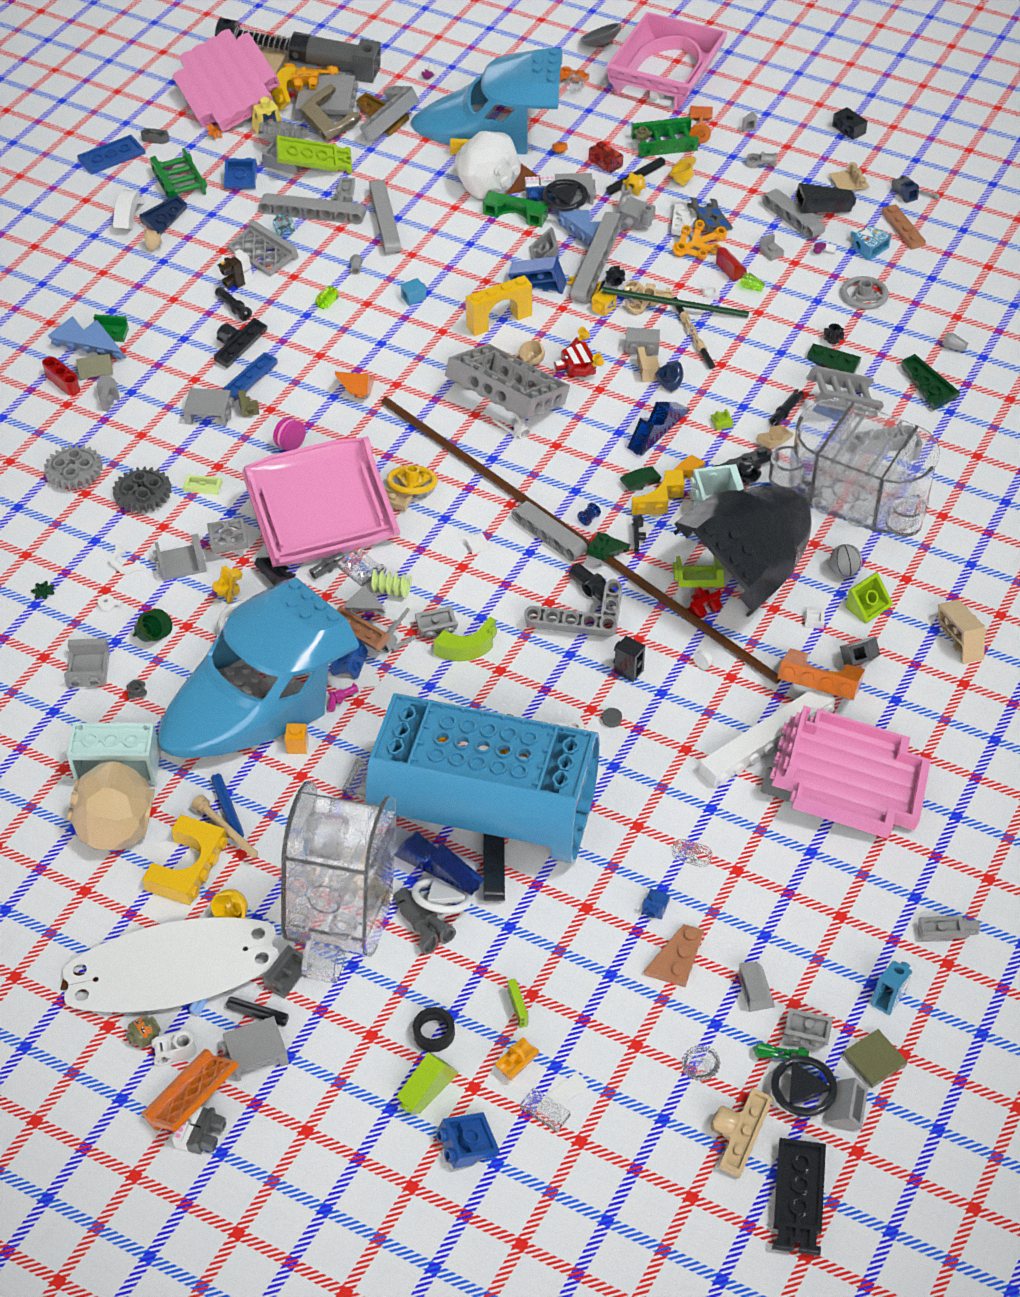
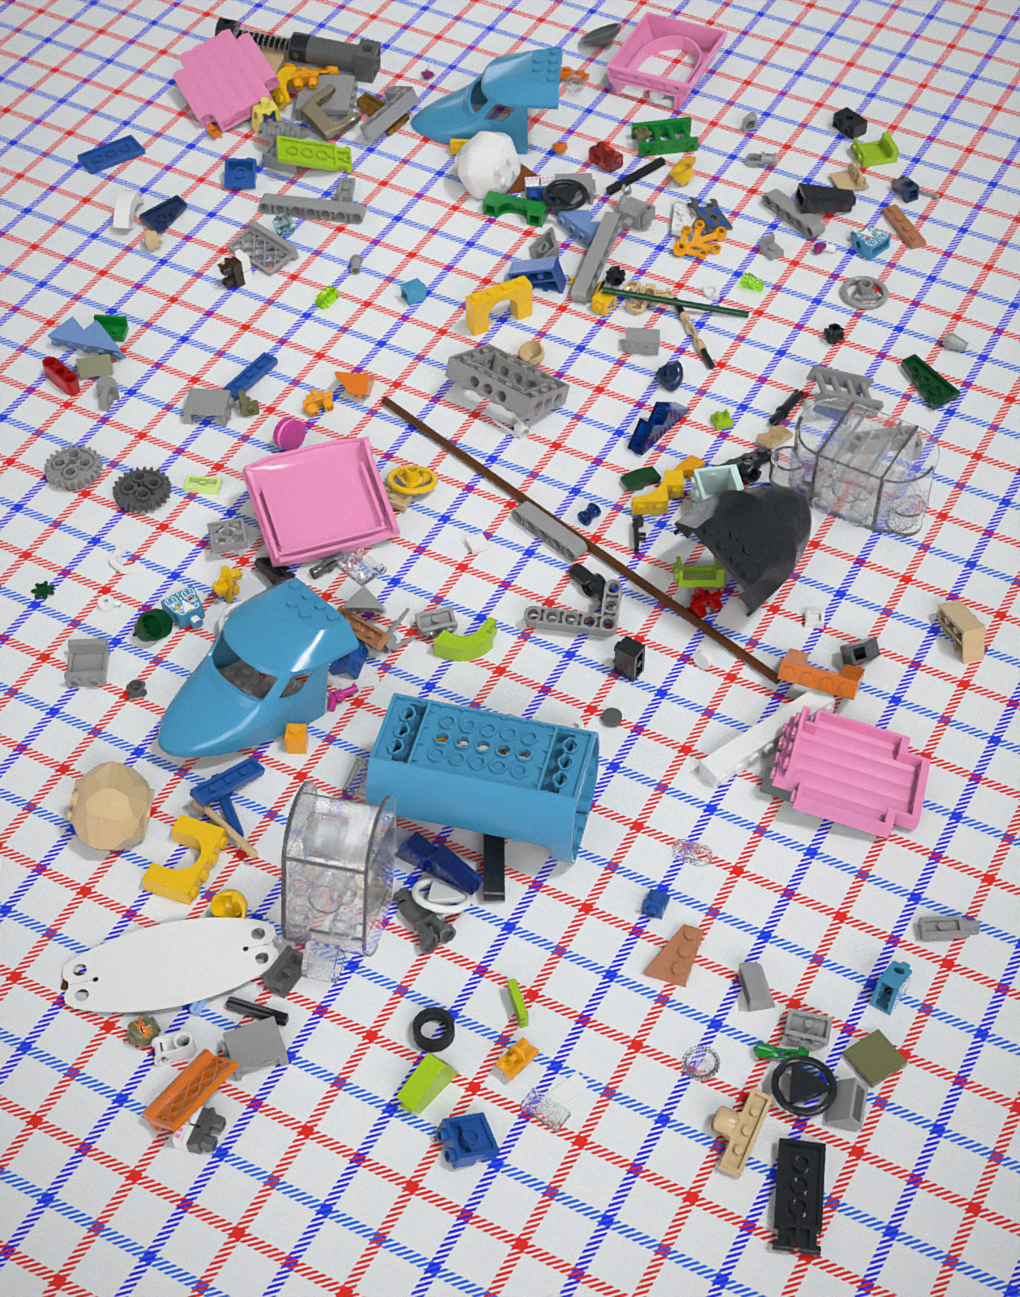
light aqua hose [67,723,161,785] -> none
dark grey beam [141,128,170,144] -> none
green fence [150,148,207,199] -> none
light grey panel [153,533,207,581] -> none
black plate [214,318,267,368] -> none
black pin [215,287,252,321] -> none
light grey beam [369,180,401,254] -> none
yellowish green piece [371,569,412,598] -> none
red torso [554,327,604,377] -> none
dark green wing [586,532,631,561] -> none
yellow rock [623,172,646,196] -> none
tan panel [637,347,660,383] -> none
orange piece [690,106,713,144] -> none
red brick [716,247,747,281] -> none
dark green wing [807,343,861,374] -> none
light grey piece [830,544,862,577] -> none
lime slope [846,572,893,623] -> none
none -> dark azure torso [161,585,205,629]
none -> blue plate [189,757,265,808]
none -> light orange hips [302,388,334,418]
none -> lime panel [851,132,899,168]

